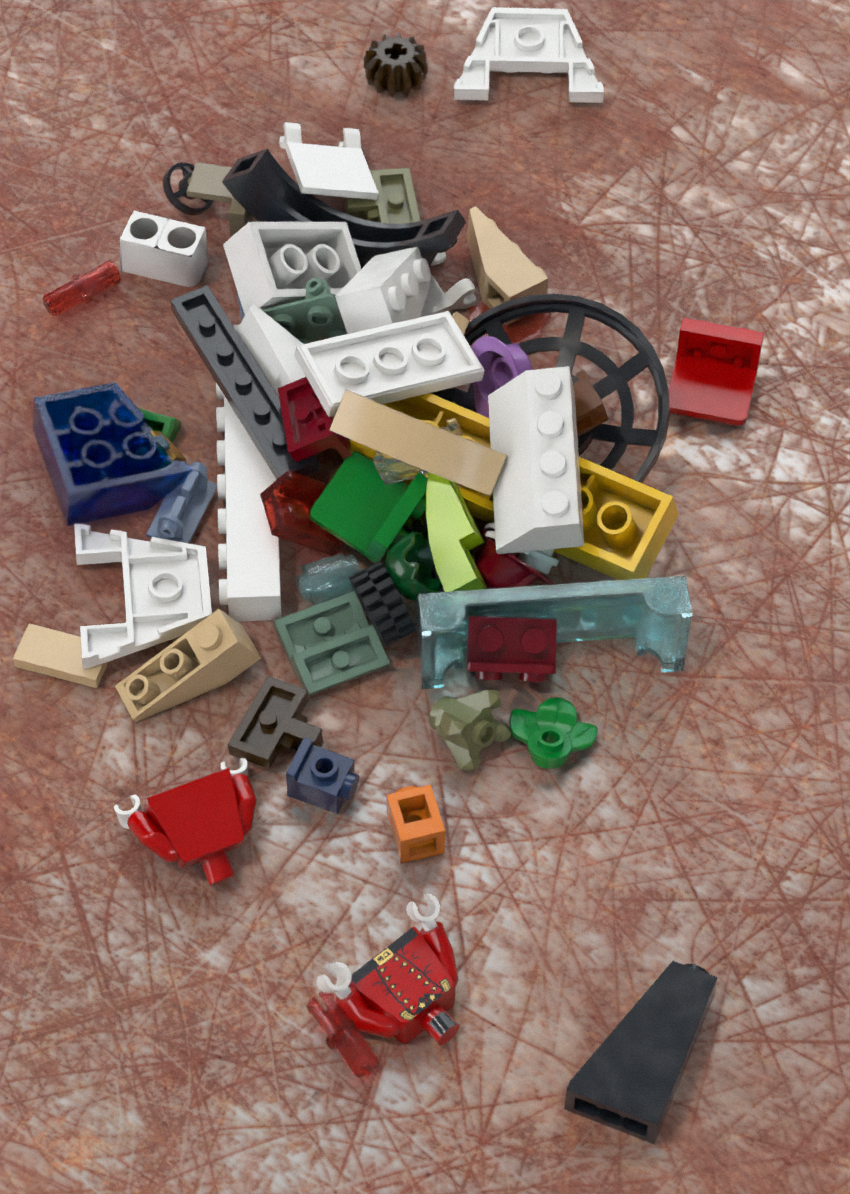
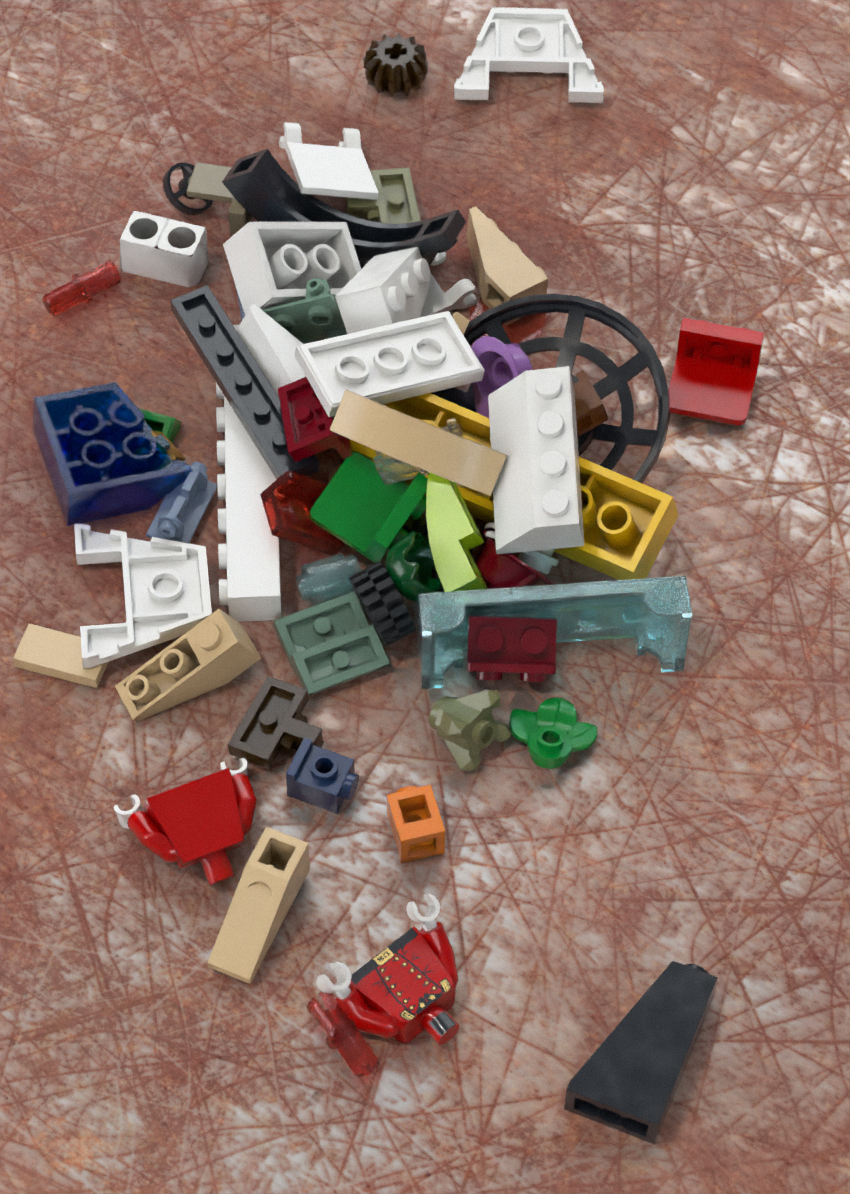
none -> tan slope [208,827,310,984]

